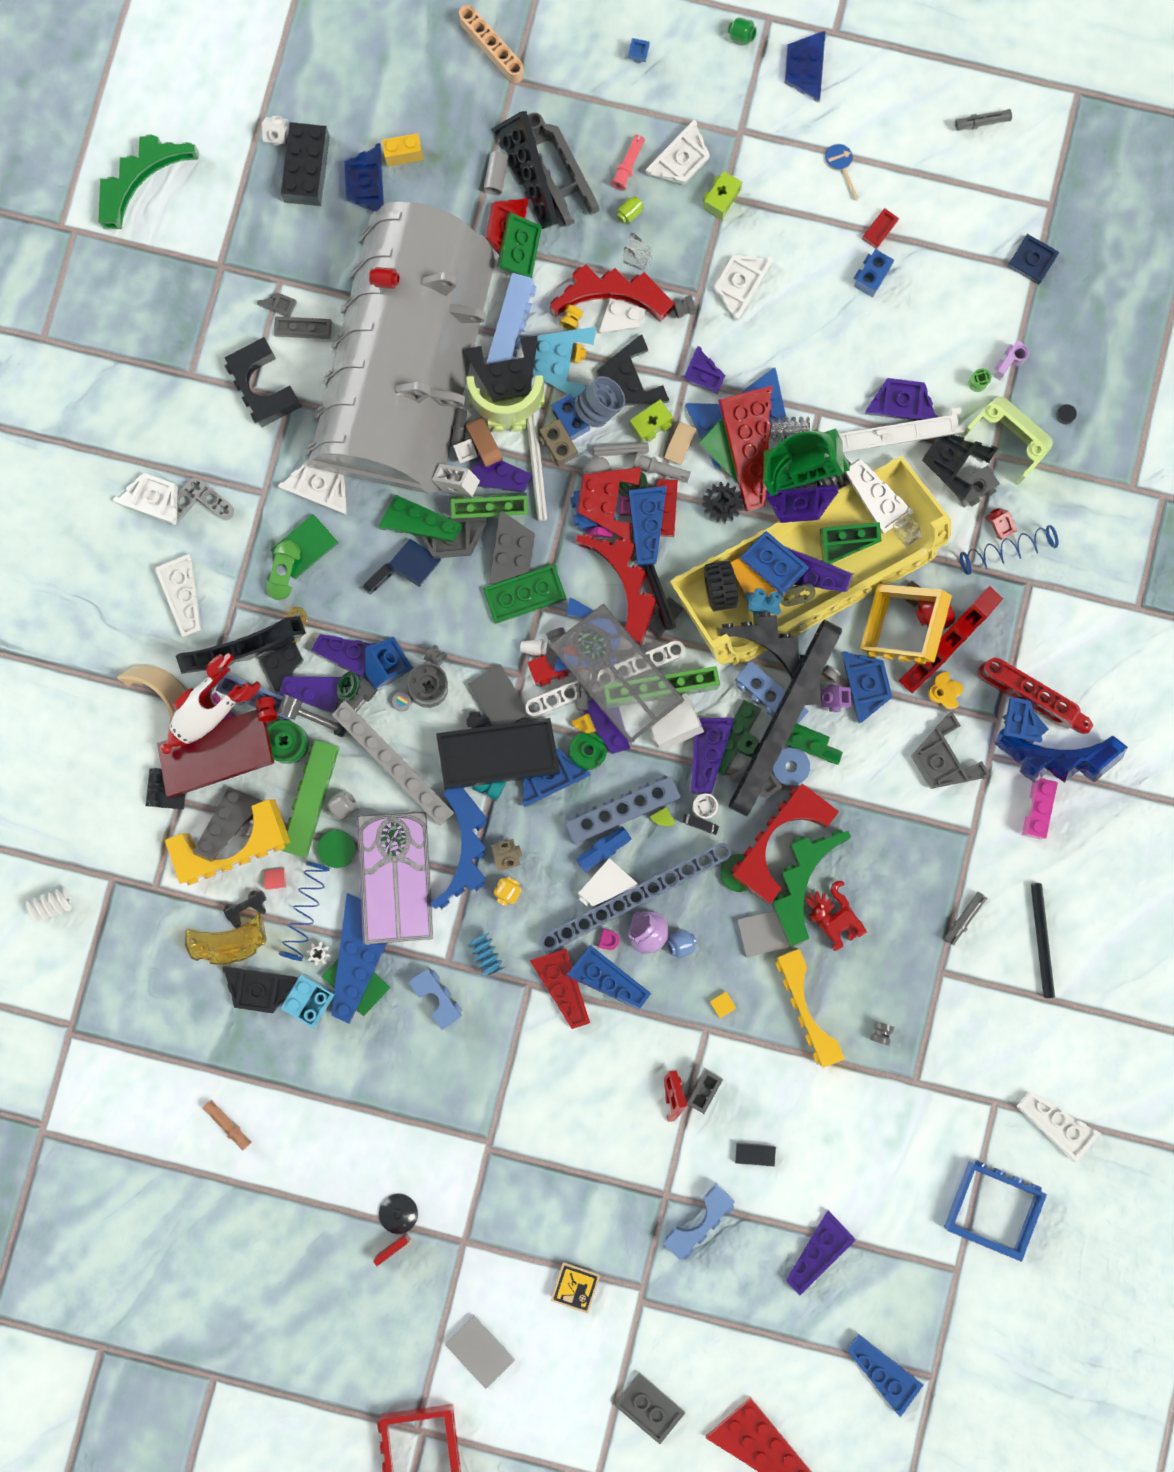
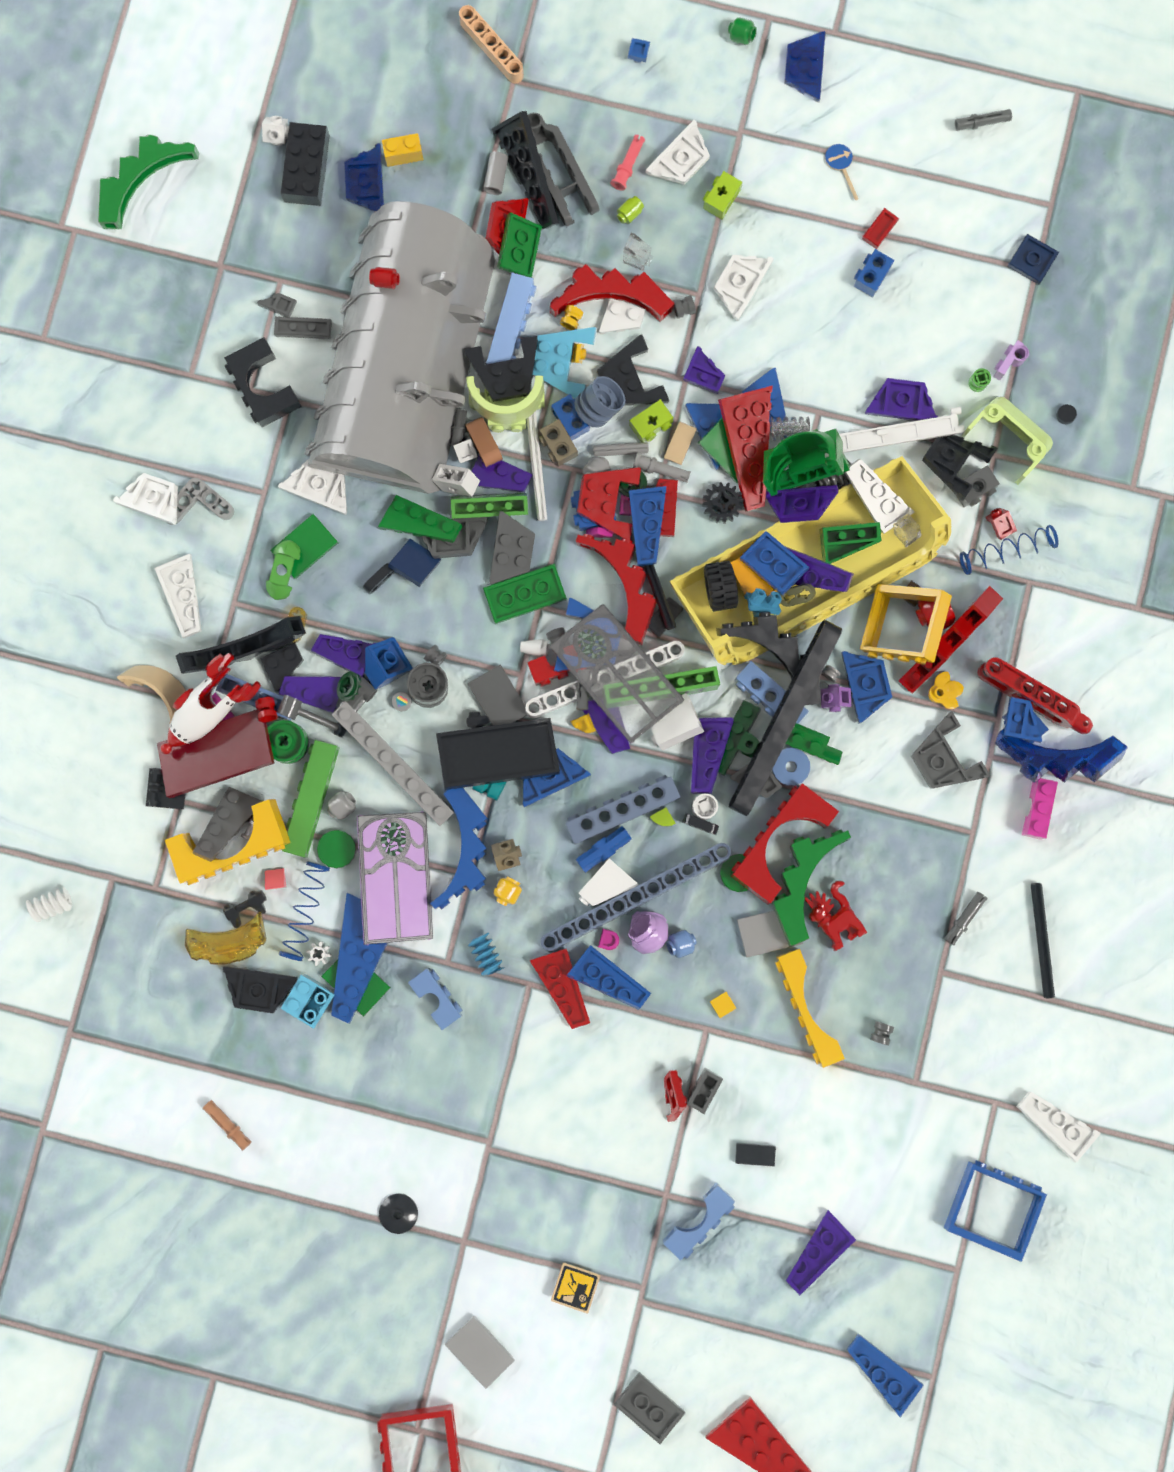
red tile [373,1233,411,1266] -> none
green tile [568,733,607,770] -> none

